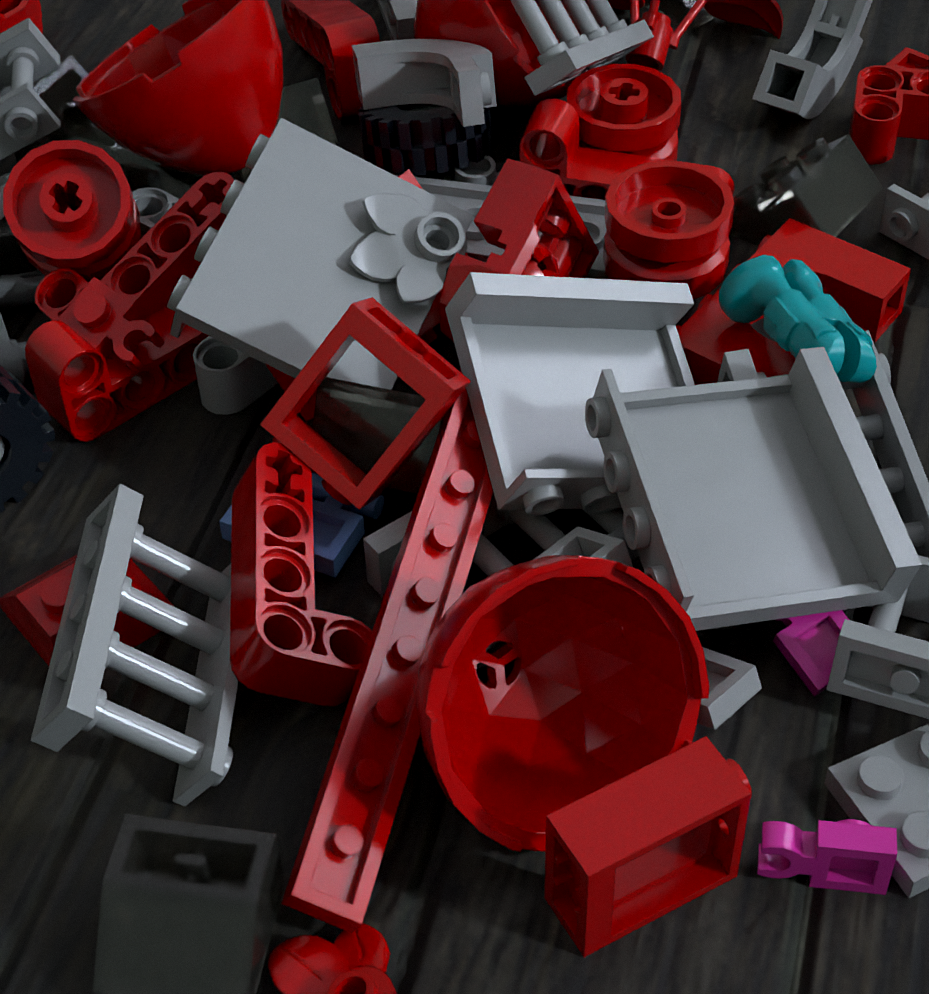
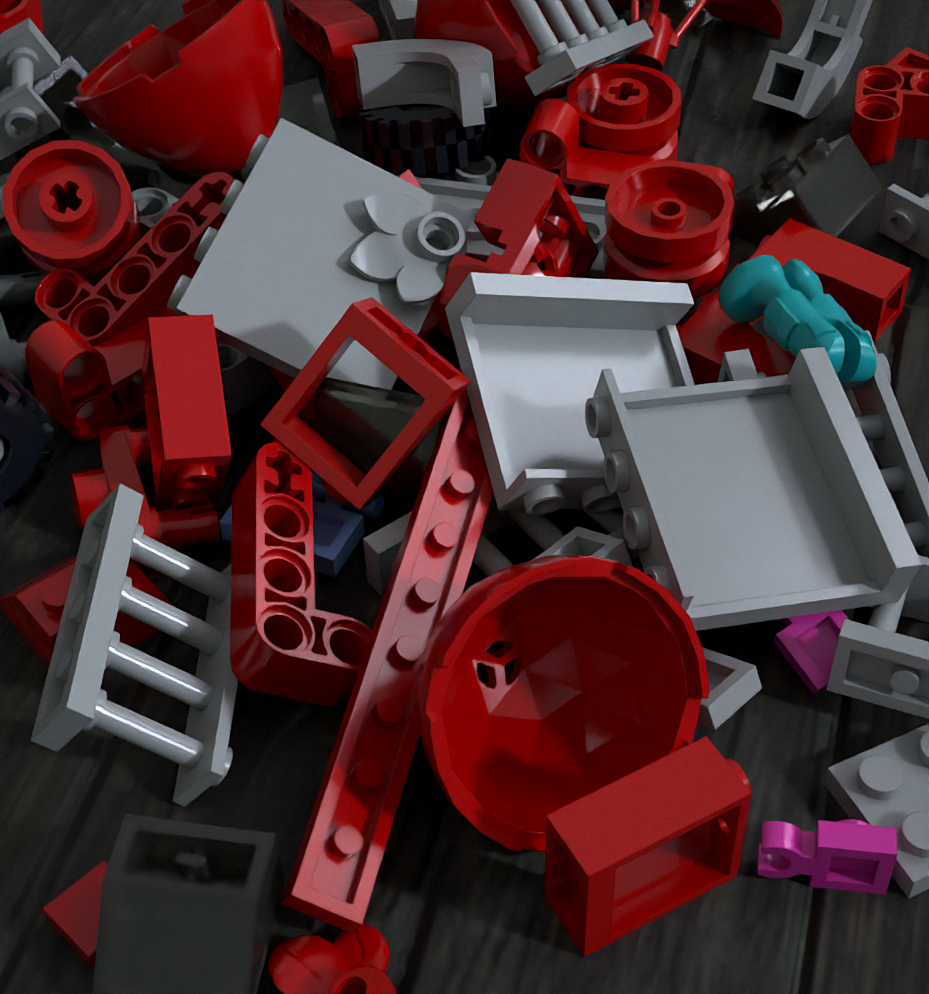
red plate [57,277,165,372] -> none
none -> red tile [43,861,122,970]
none -> red connector [70,425,221,562]
none -> red window [141,314,232,510]

